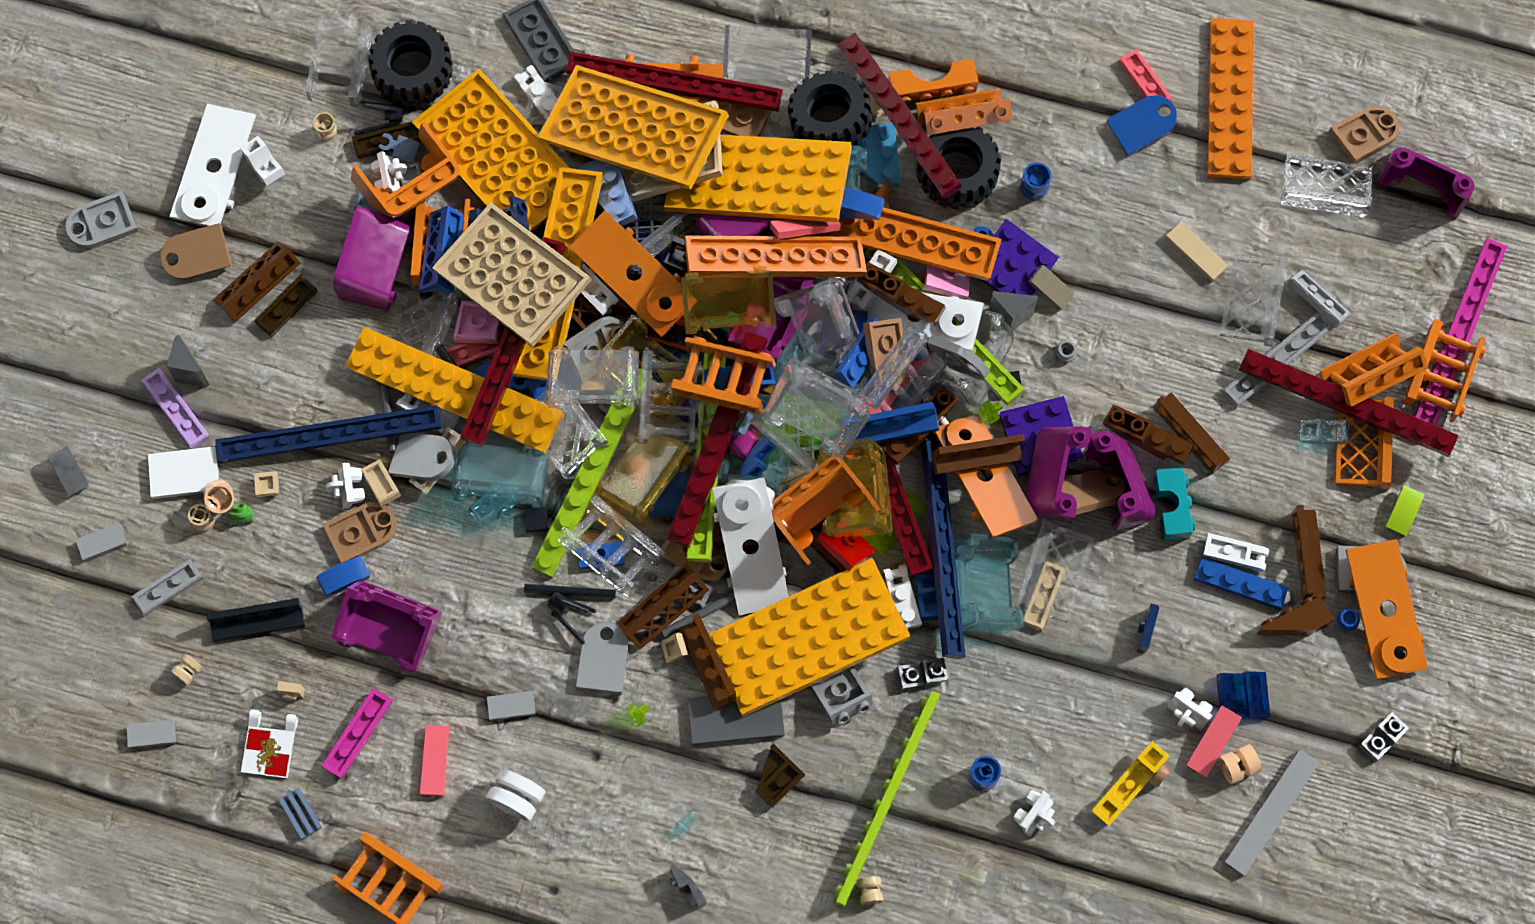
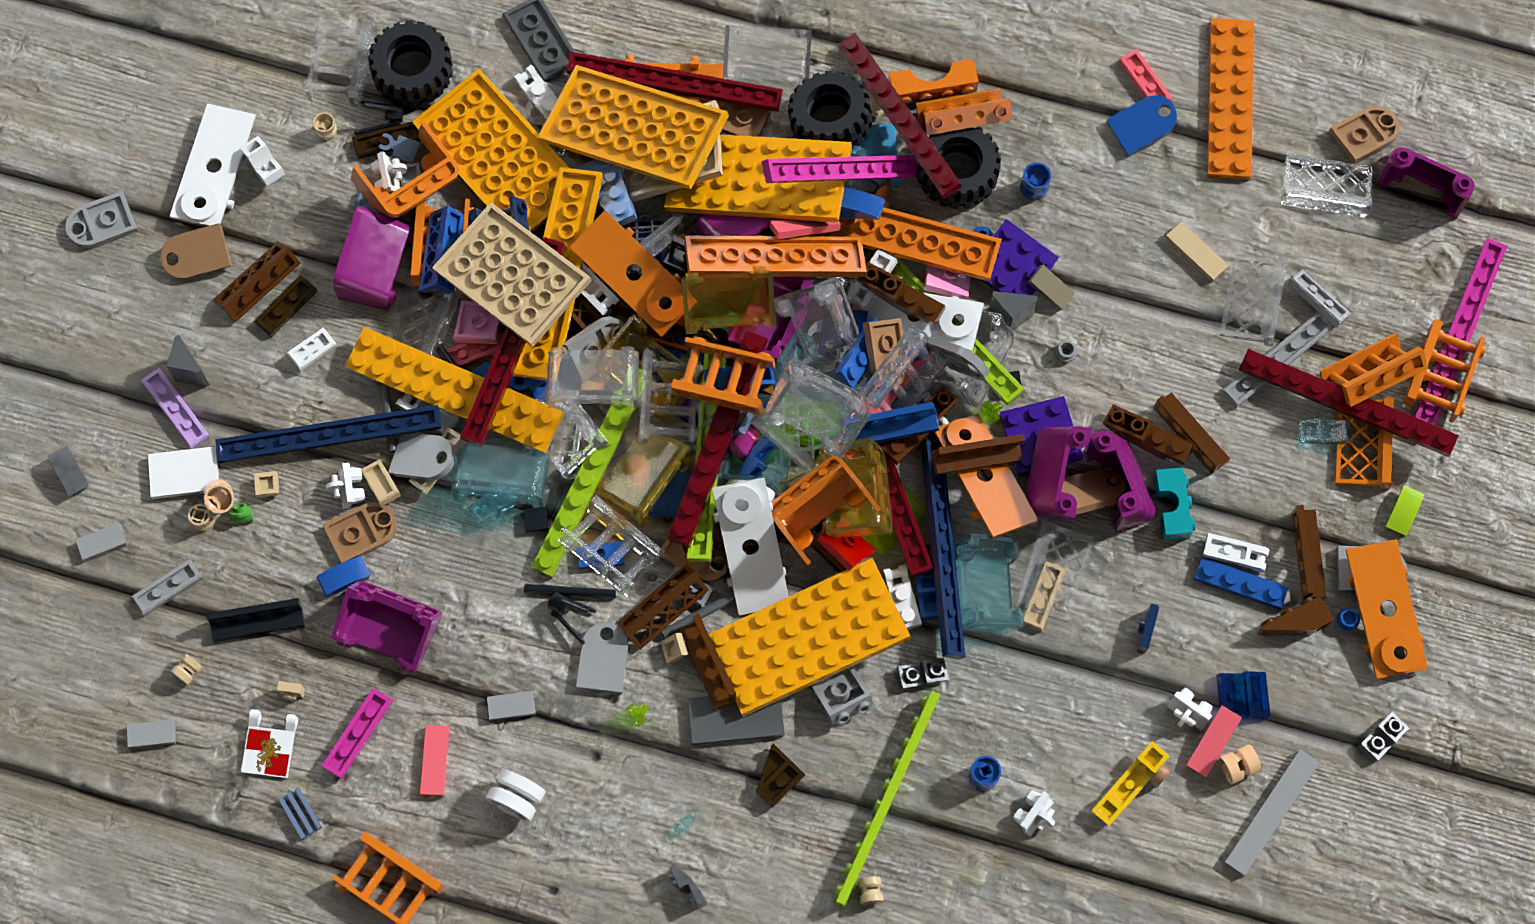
none -> white plate [287,327,337,372]
none -> dark pink plate [761,155,918,184]

